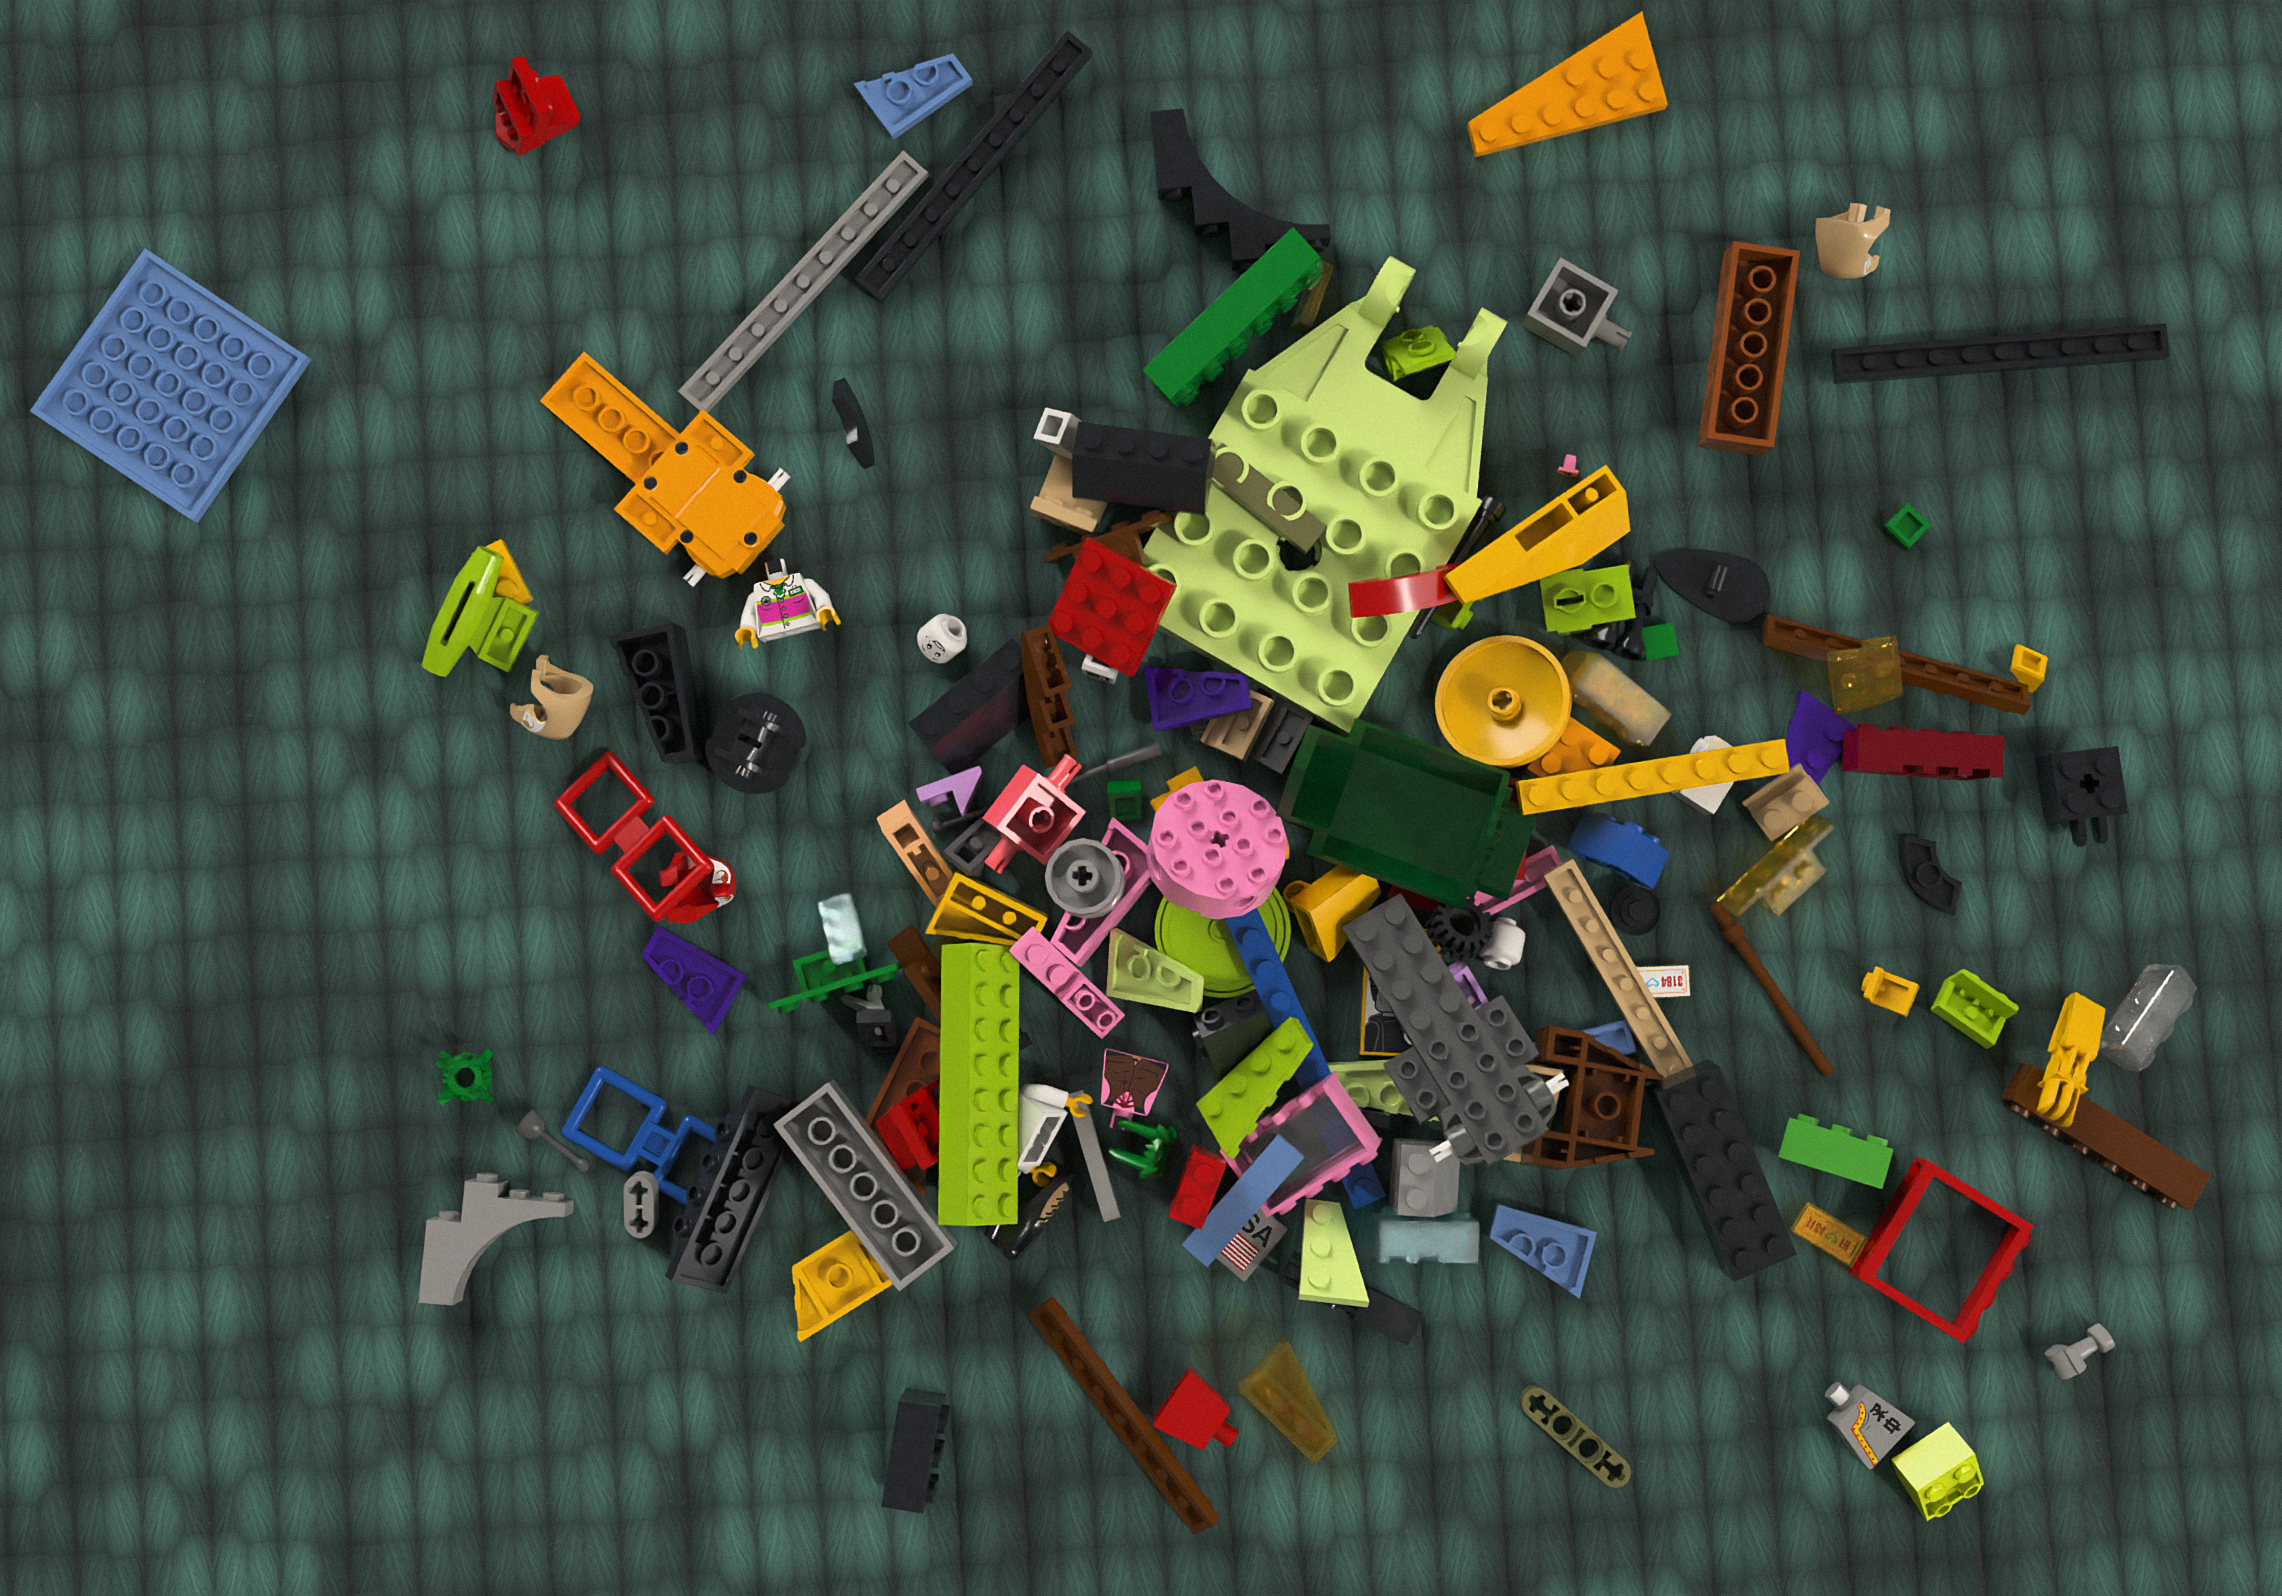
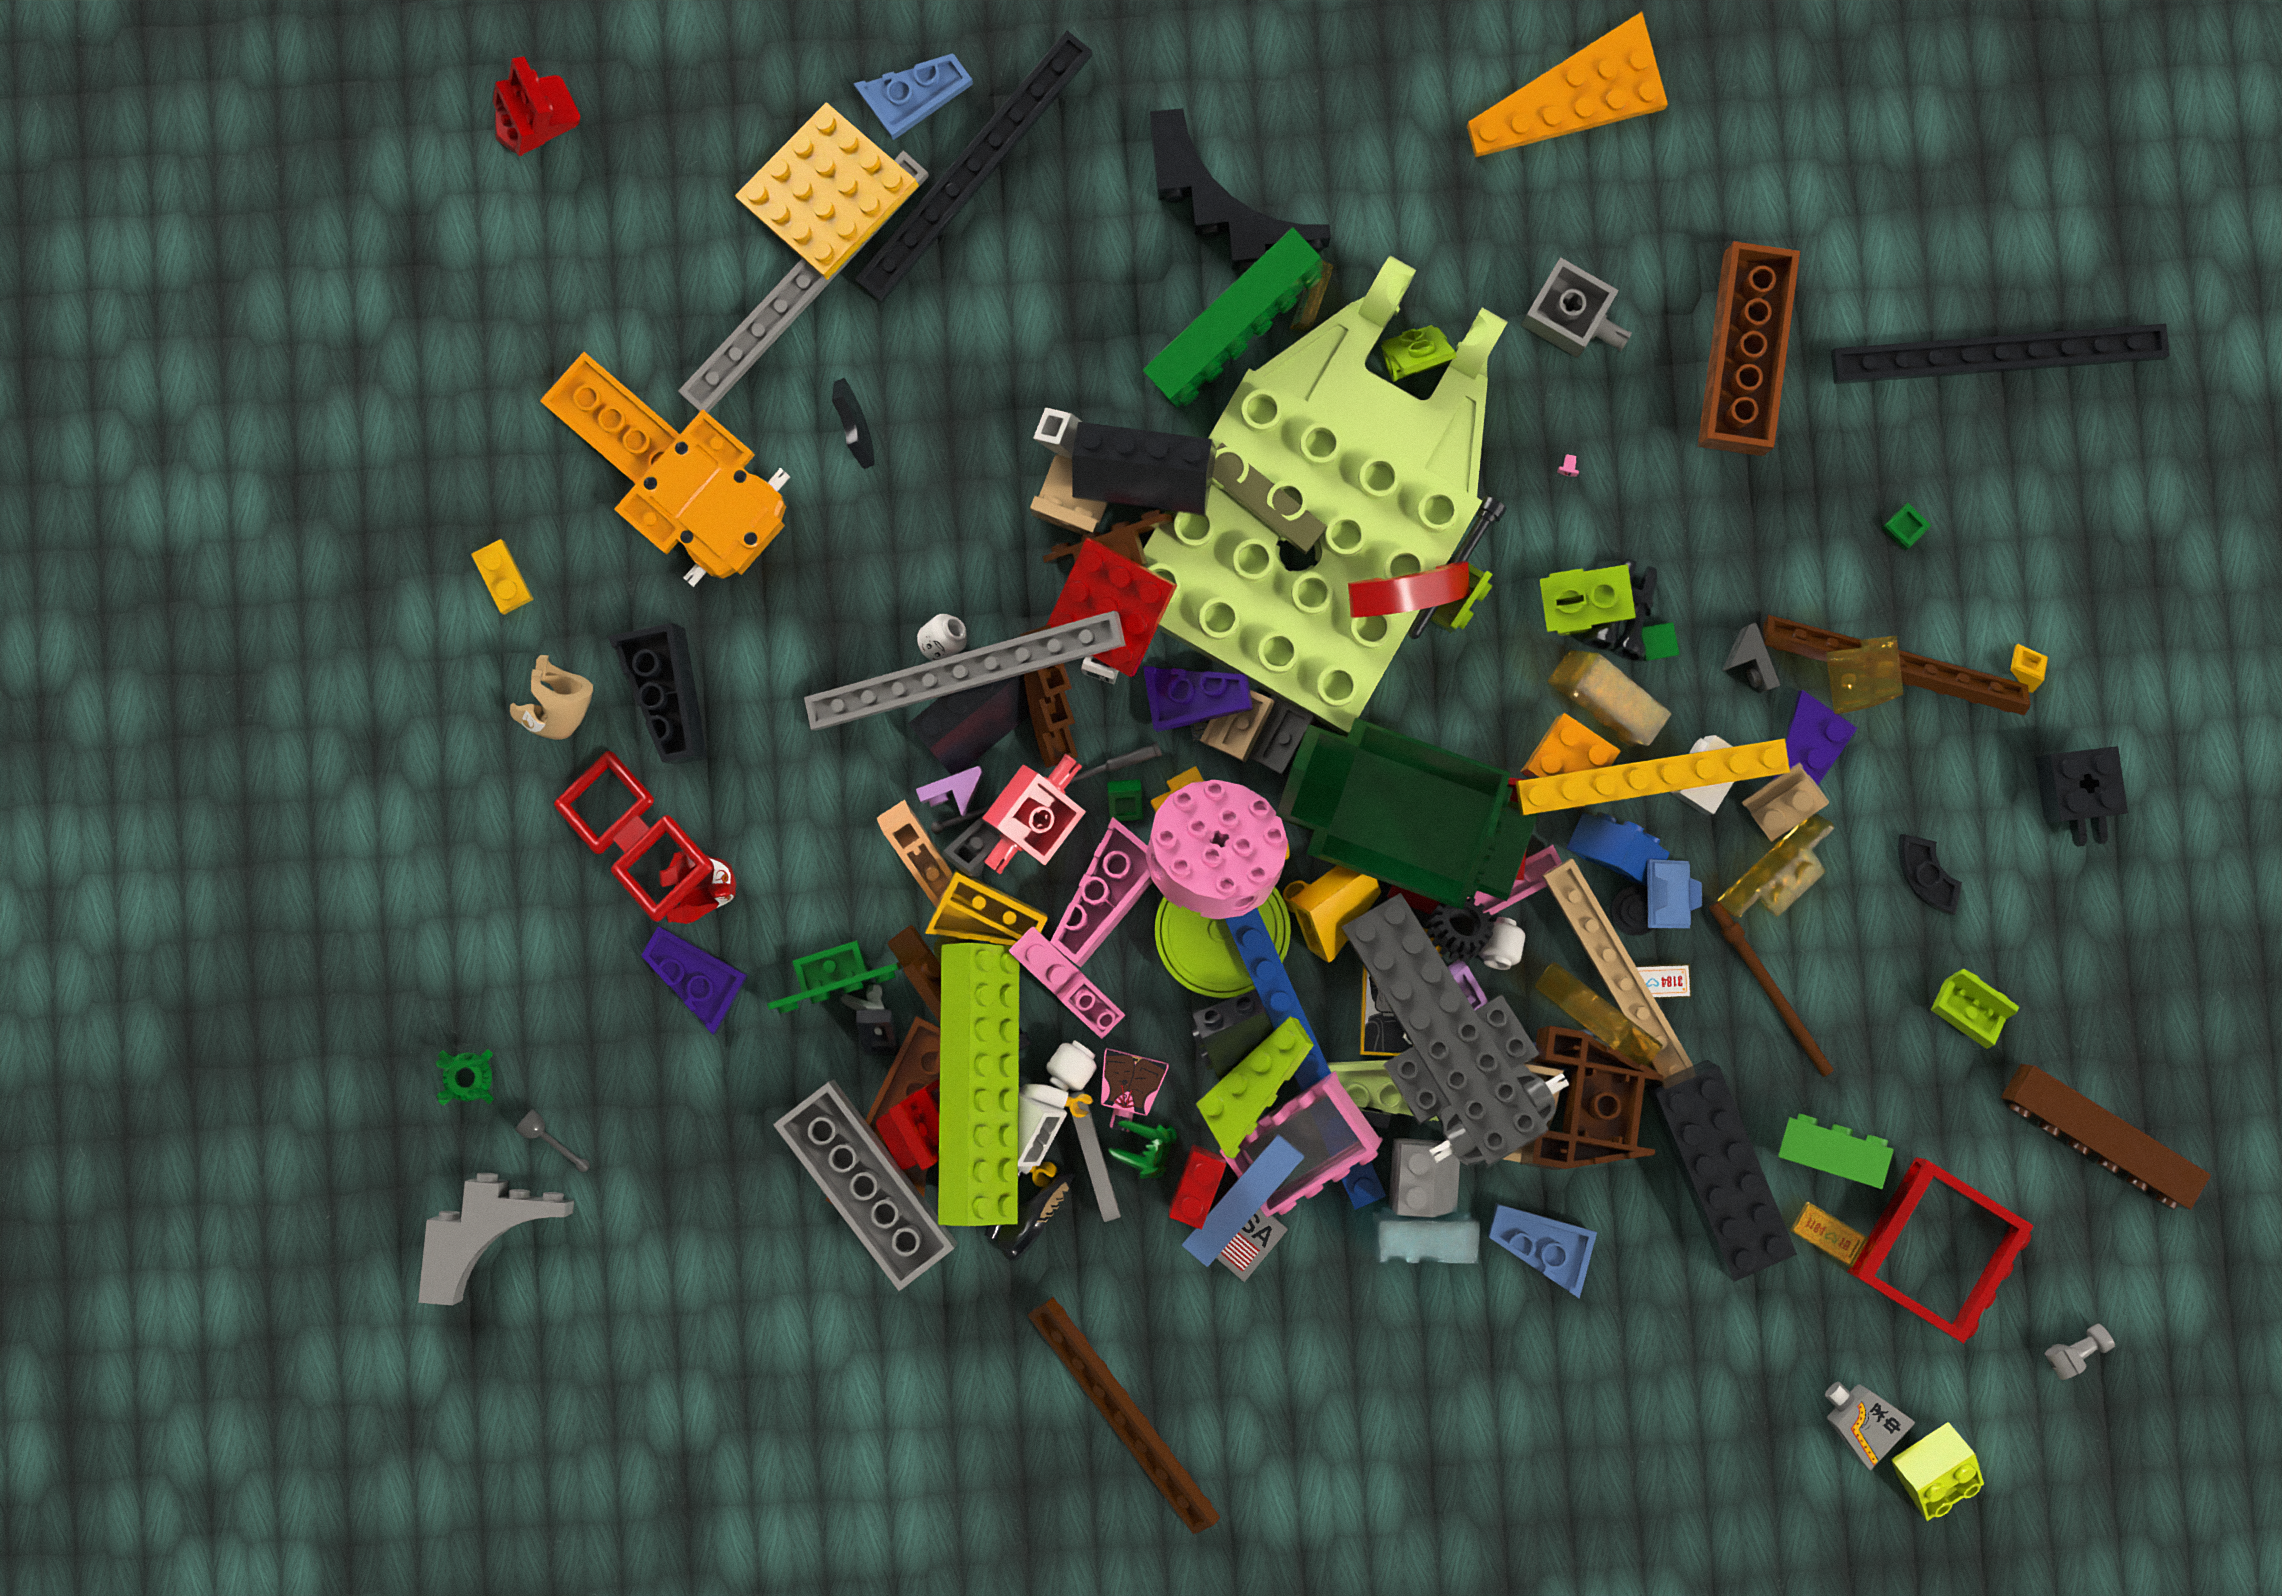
medium blue plate [30,248,312,523] -> none
lime plate [421,546,540,677] -> none
blue bar [561,1066,716,1207] -> none
light grey beam [623,1171,659,1238] -> none
black plate [665,1085,802,1294] -> none
black piece [705,693,807,794] -> none
torso [735,559,841,650] -> none
yellow wing [792,1229,893,1342] -> none
clear light blue tile [818,893,867,966] -> none
black brick [881,1388,951,1514] -> none
light grey wheel [1045,838,1126,919] -> none
yellowish green wing [1106,928,1204,1013] -> none
red torso [1153,1365,1239,1450] -> none
clear yellow wedge [1238,1334,1339,1465] -> none
black arm [1279,1251,1423,1345] -> none
yellowish green wing [1299,1199,1369,1307] -> none
yellow dish [1435,635,1572,769] -> none
yellow wedge [1443,465,1630,605] -> none
olive beam [1519,1385,1631,1488] -> none
black shield [1654,549,1770,623] -> none
tan piece [1815,203,1891,279] -> none
dark red wedge [1842,723,2004,781] -> none
yellow bracket [1861,966,1920,1017] -> none
yellow arm [2037,992,2106,1127] -> none
clear slope [2098,964,2198,1072] -> none
none -> yellow plate [735,102,919,280]
none -> light grey plate [804,611,1126,731]
none -> white head [1046,1041,1097,1092]
none -> clear yellow bracket [1535,962,1663,1066]
none -> medium blue piece [1647,859,1702,928]
none -> dark grey slope [1722,623,1780,693]

